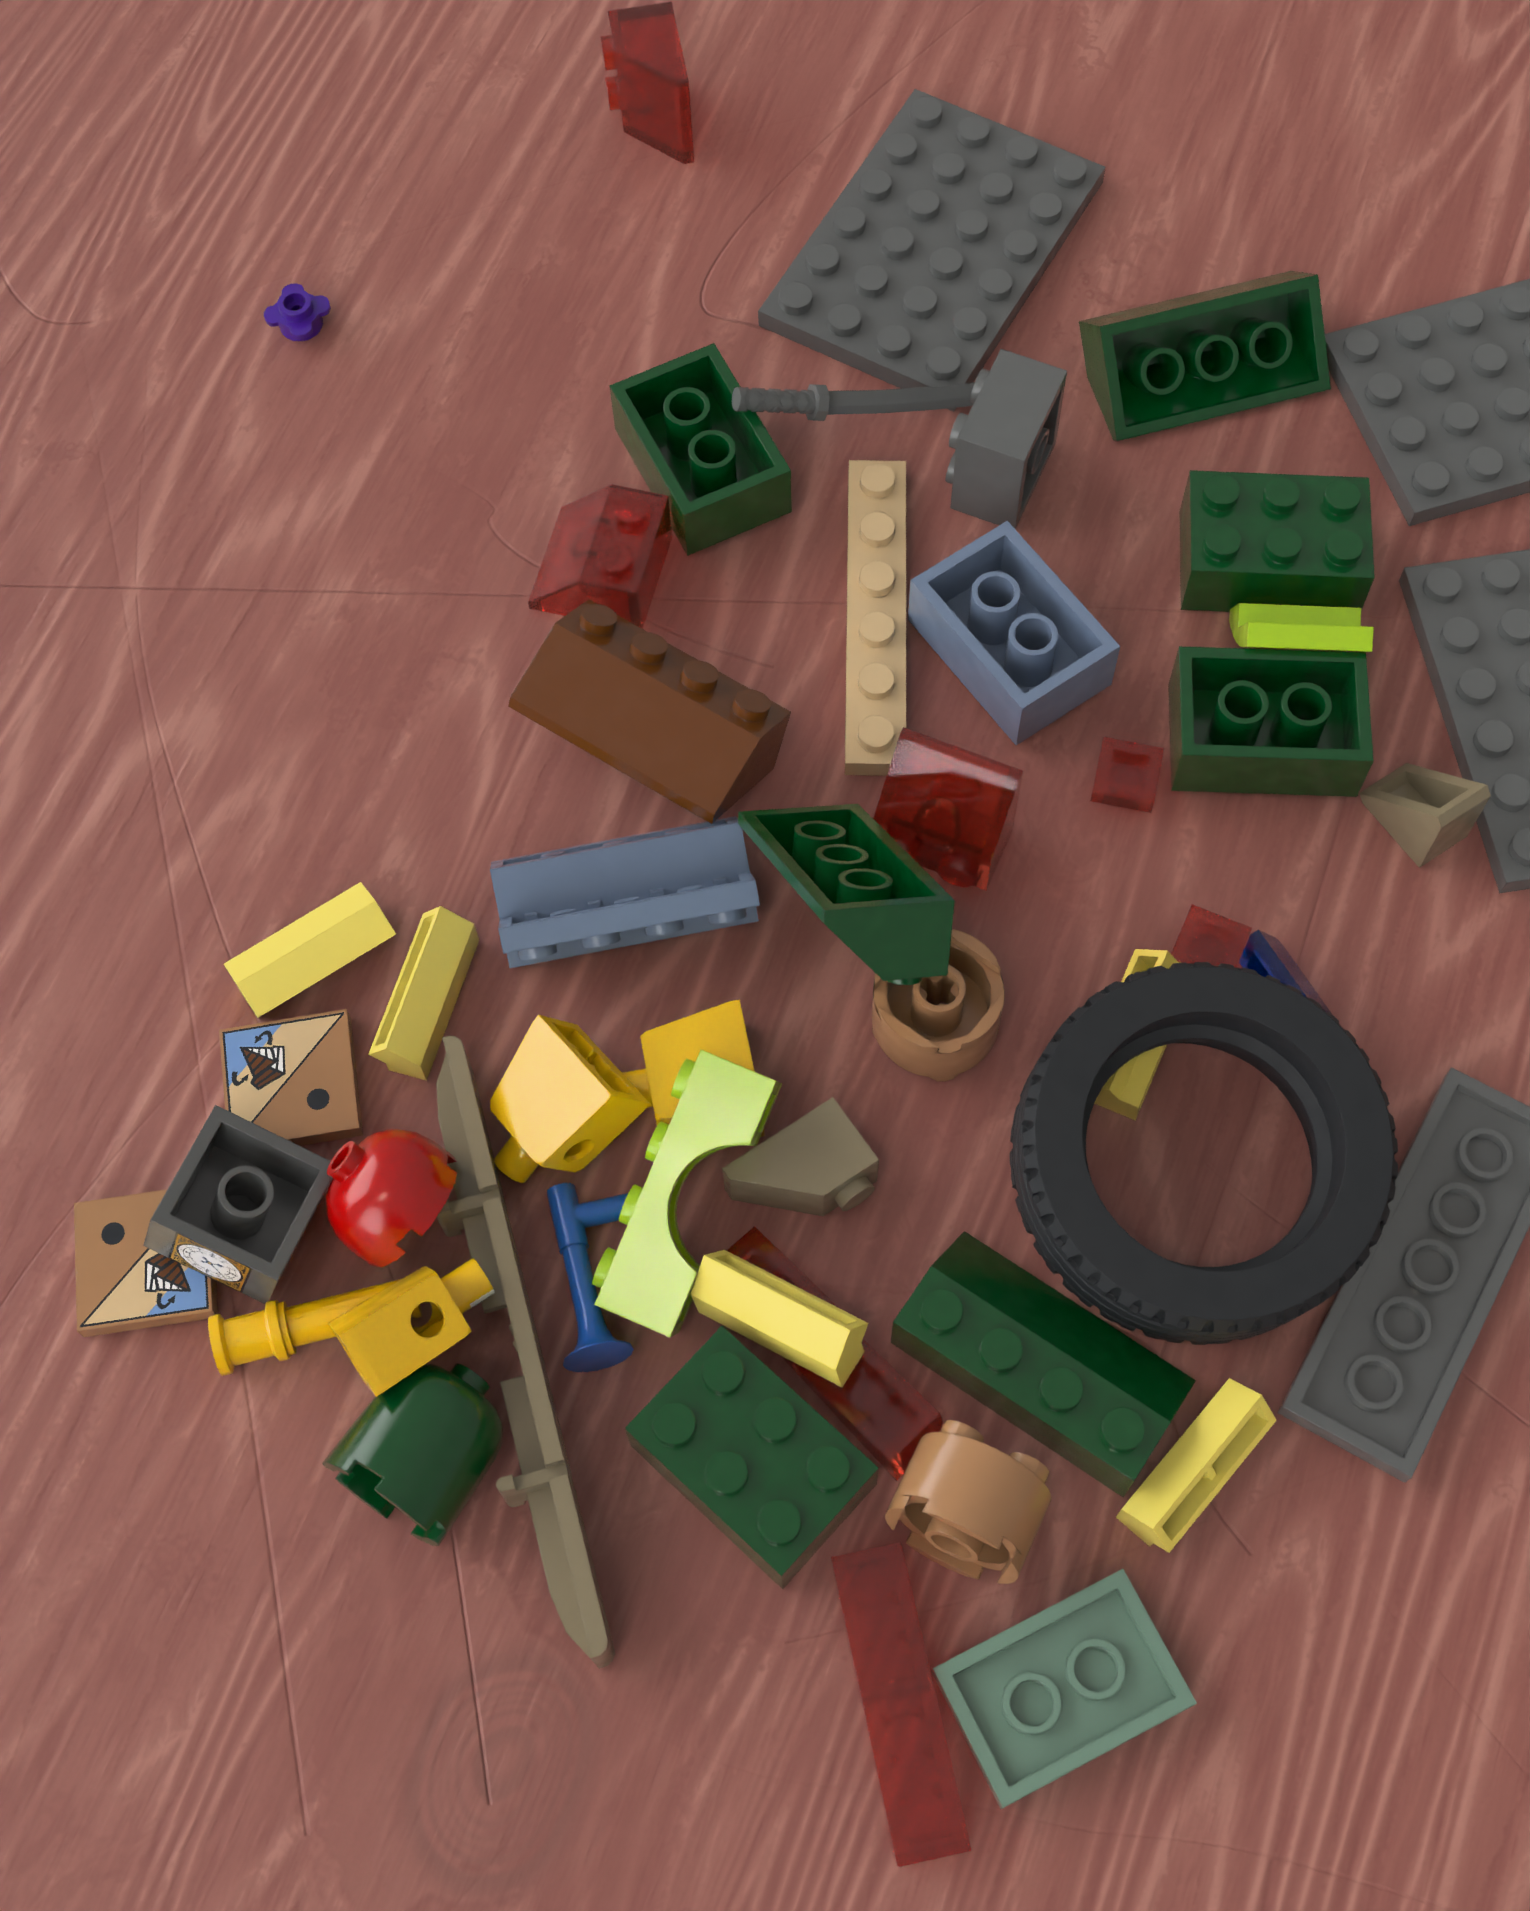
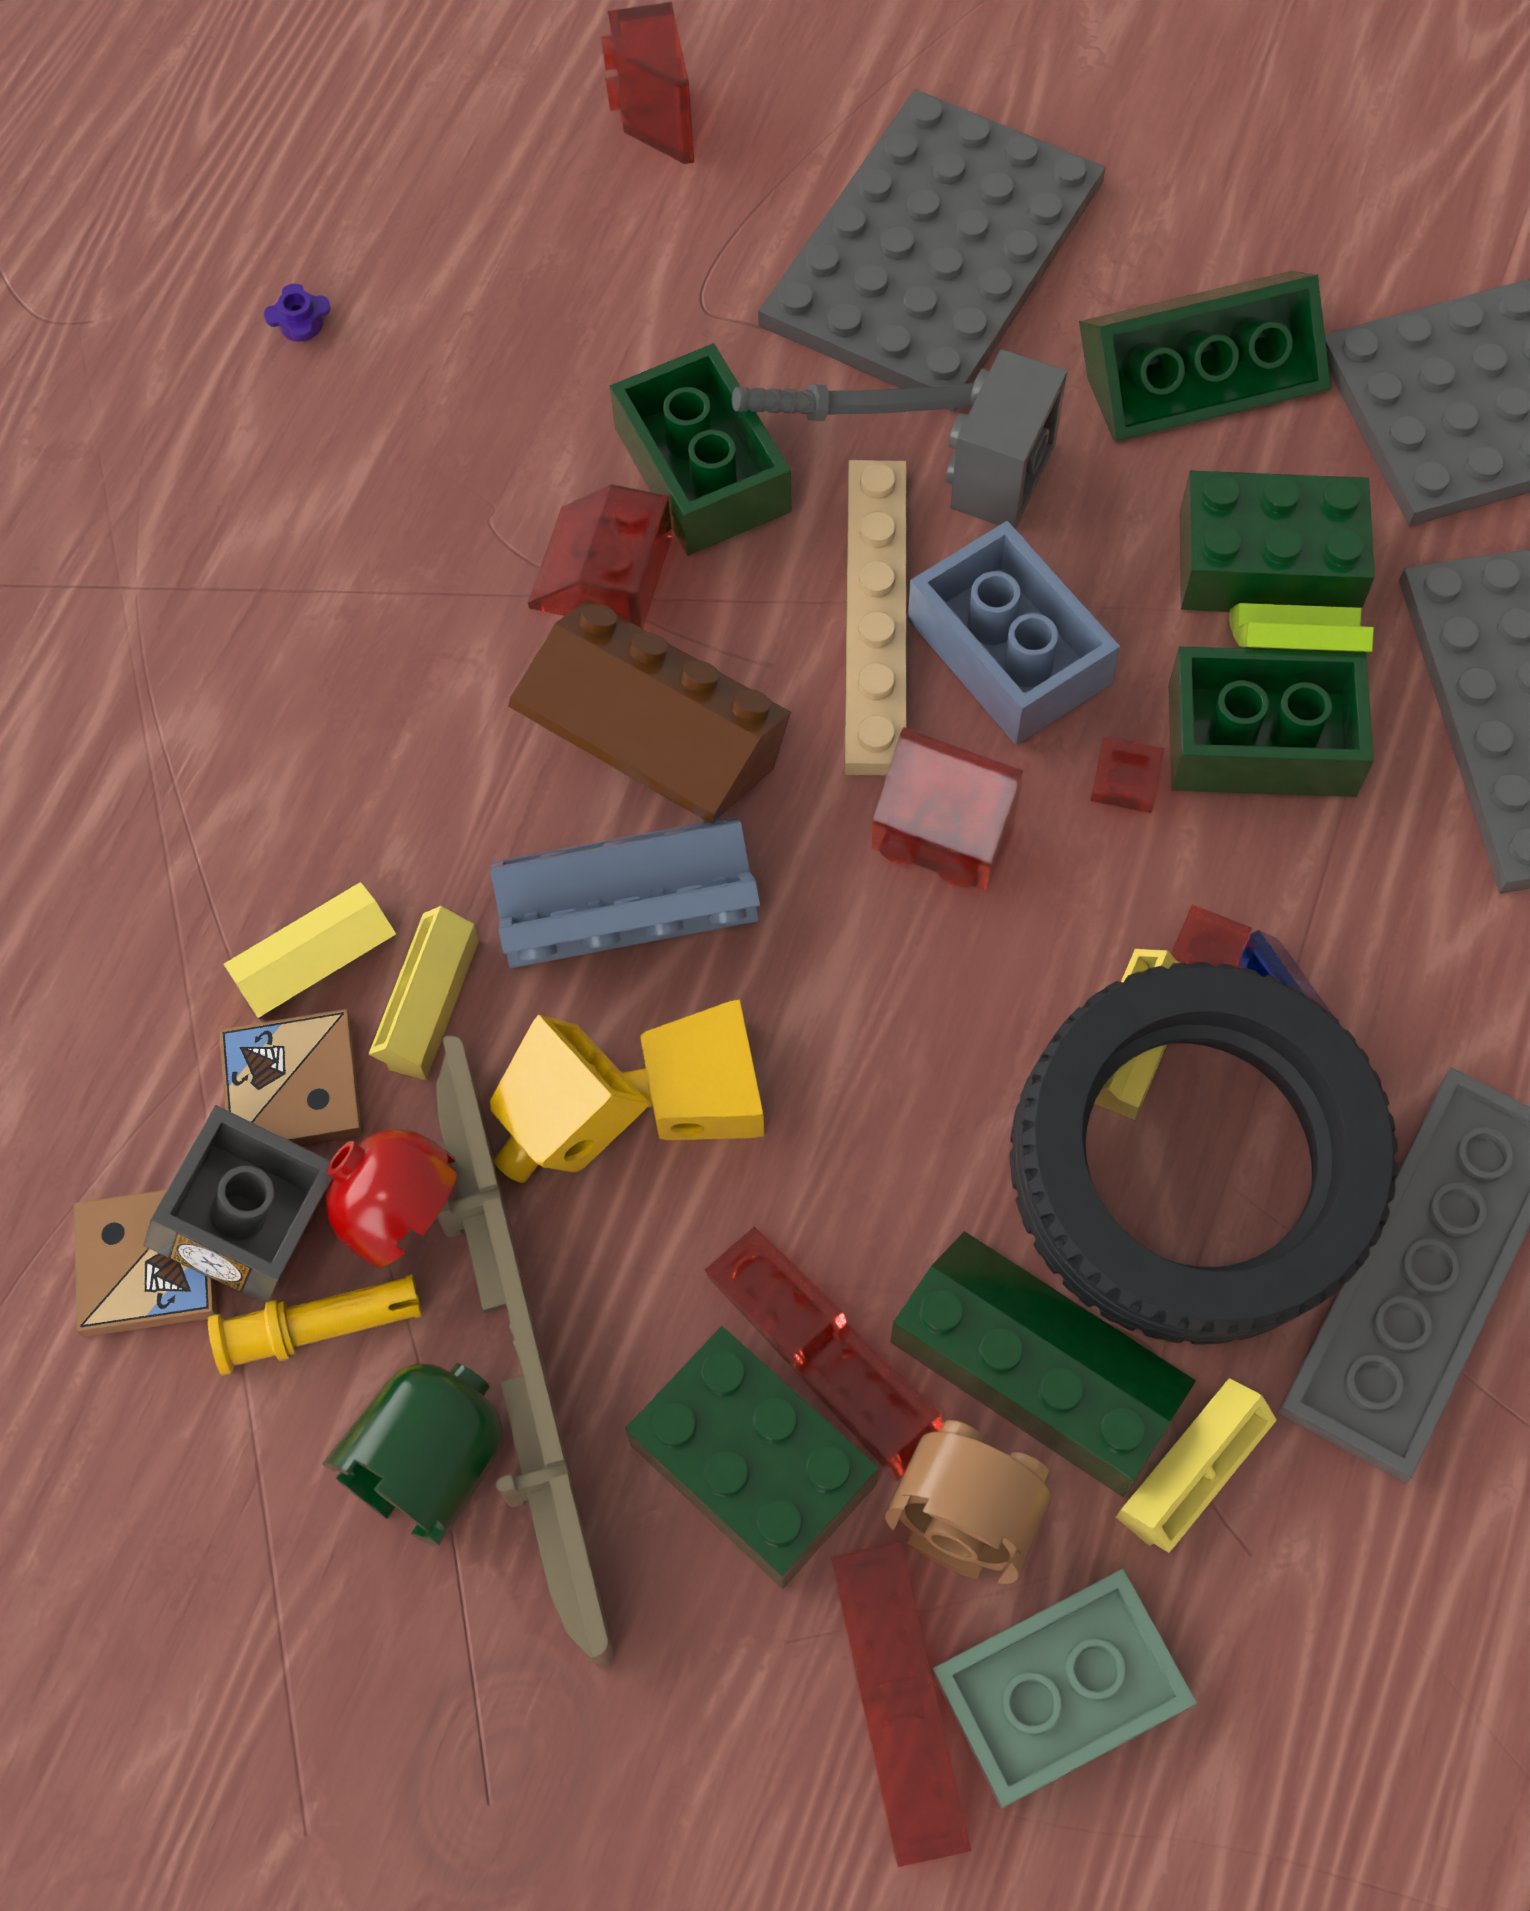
yellow torso [328,1258,495,1397] -> none
blue piece [547,1183,634,1372] -> none
arch [592,1050,782,1337] -> none
light yellow piece [690,1250,869,1387] -> none
dark tan slope [722,1097,879,1216] -> none
dark green slope [738,804,955,985] -> none
medium nougat brick [872,929,1005,1082] -> none
dark tan slope [1359,763,1491,868] -> none

